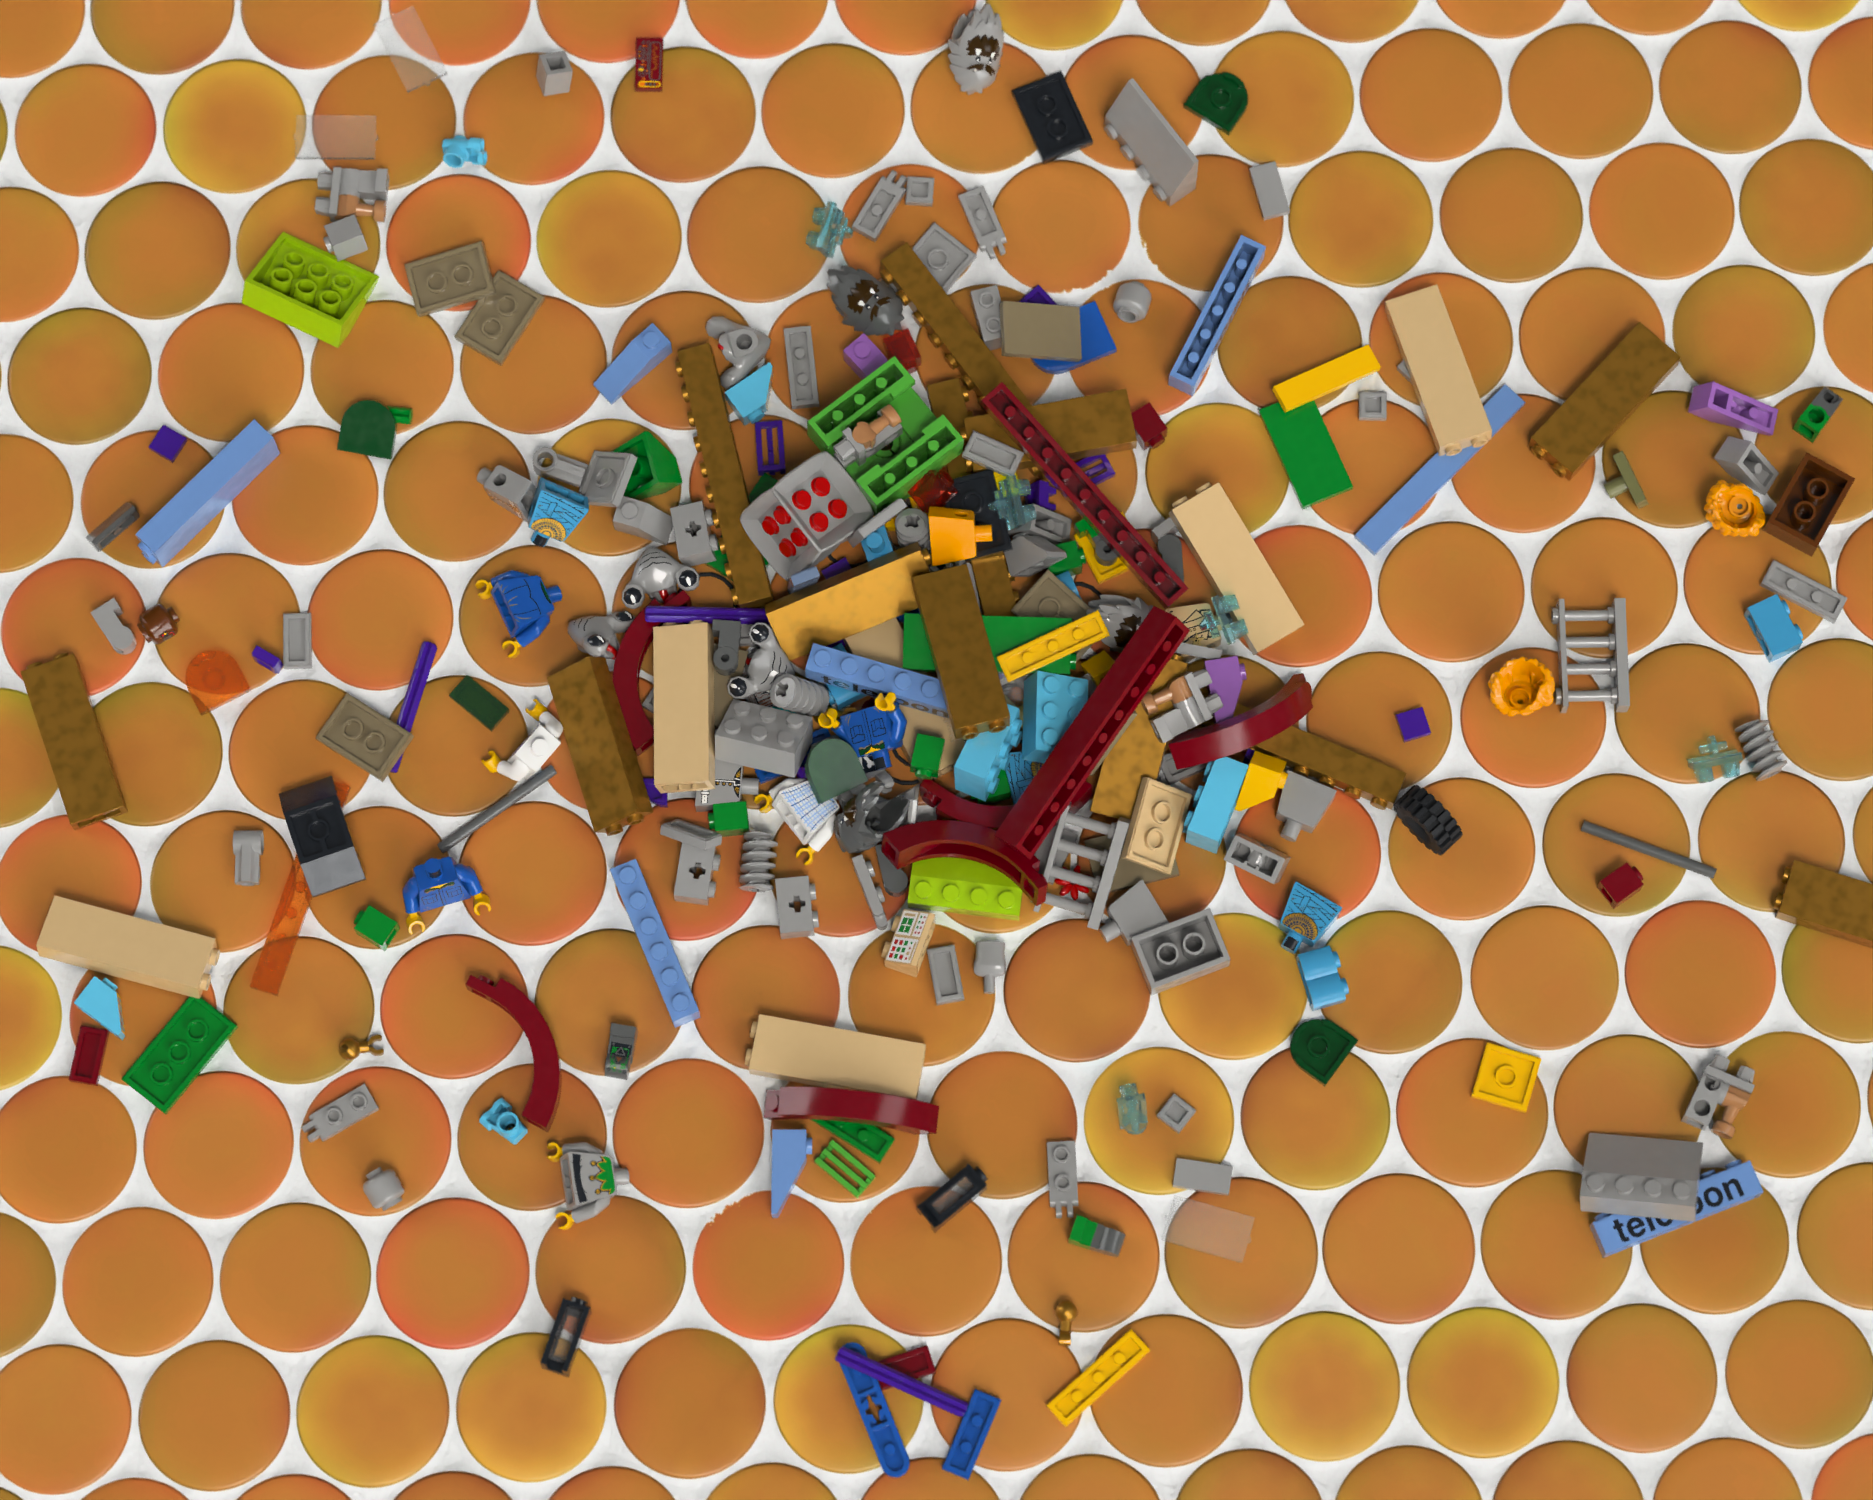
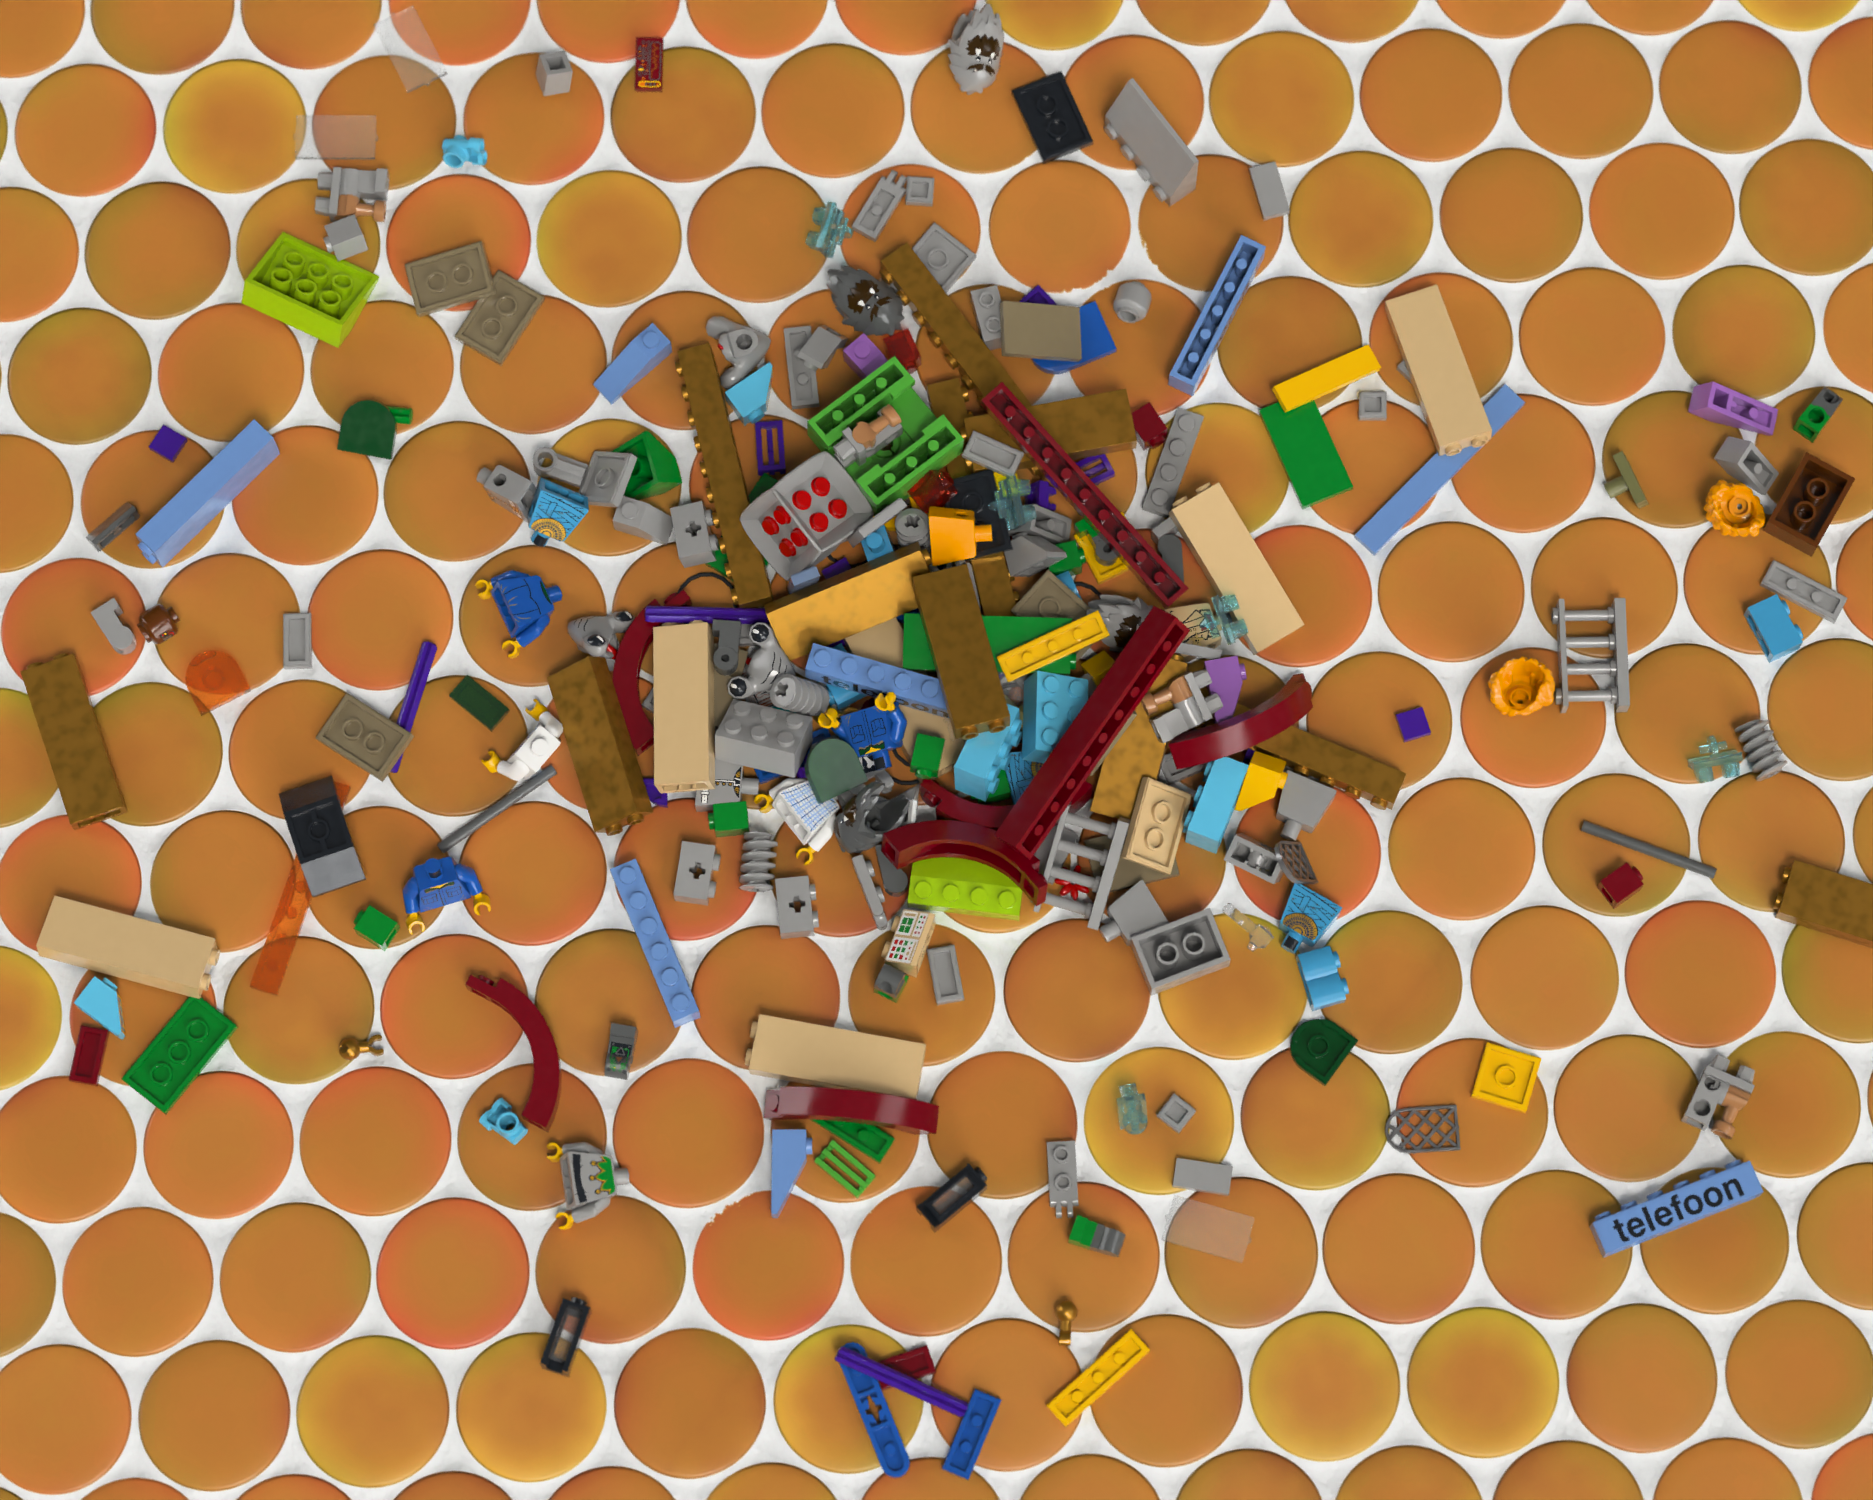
light grey piece [233,830,264,886] -> none
dark purple tile [252,645,283,674] -> none
light grey hinge [301,1084,379,1142] -> none
light grey head [362,1167,405,1211] -> none
light grey head [622,547,700,609] -> none
light grey tile [660,819,722,850] -> none
light grey hinge [958,186,1007,260] -> none
light grey piece [974,941,1006,994] -> none
dark green tile [1184,72,1248,135] -> none
black tyre [1393,785,1463,855] -> none
pearl gold brick [1528,322,1681,481] -> none
light grey slope [1580,1132,1703,1222] -> none
none -> light grey slope [798,325,848,371]
none -> dark grey leg [874,964,909,1003]
none -> light grey plate [1142,408,1204,518]
none -> clear piece [1222,903,1274,952]
none -> flat silver window [1274,841,1318,885]
none -> flat silver window [1385,1105,1460,1154]

